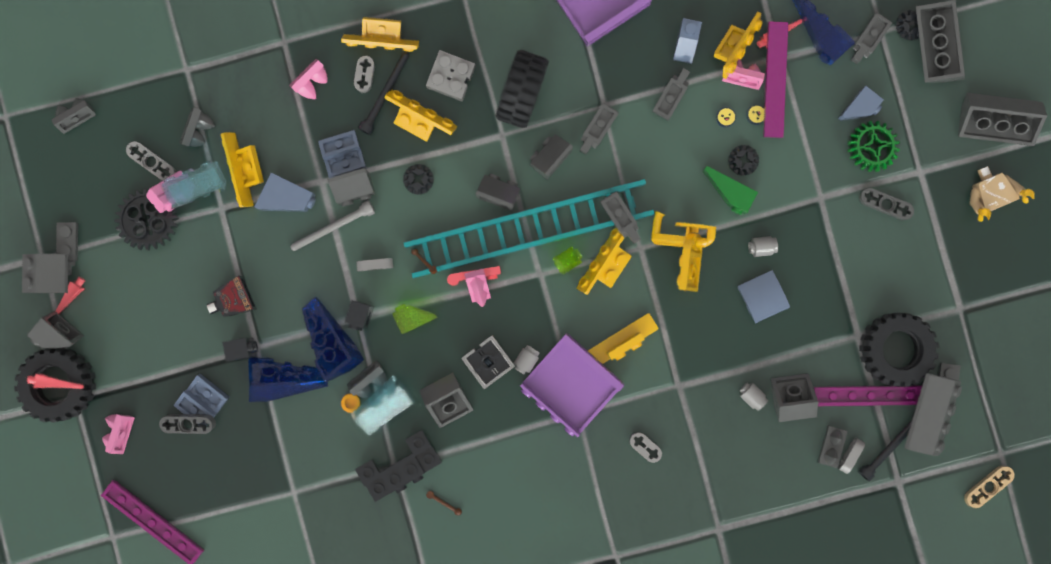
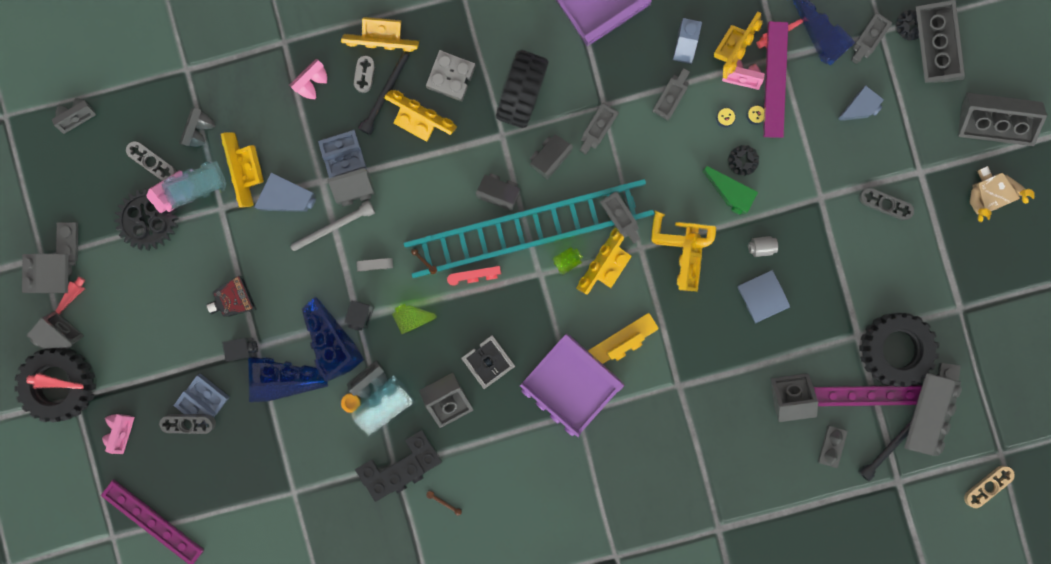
black gear [403,164,434,195] -> none
bright pink tile [464,269,491,307] -> none
light grey brick [514,345,540,374] -> none
light grey beam [629,432,662,463] -> none
light grey brick [739,382,768,411] -> none
light grey beam [838,437,865,474] -> none
green gear [847,121,900,172] -> none

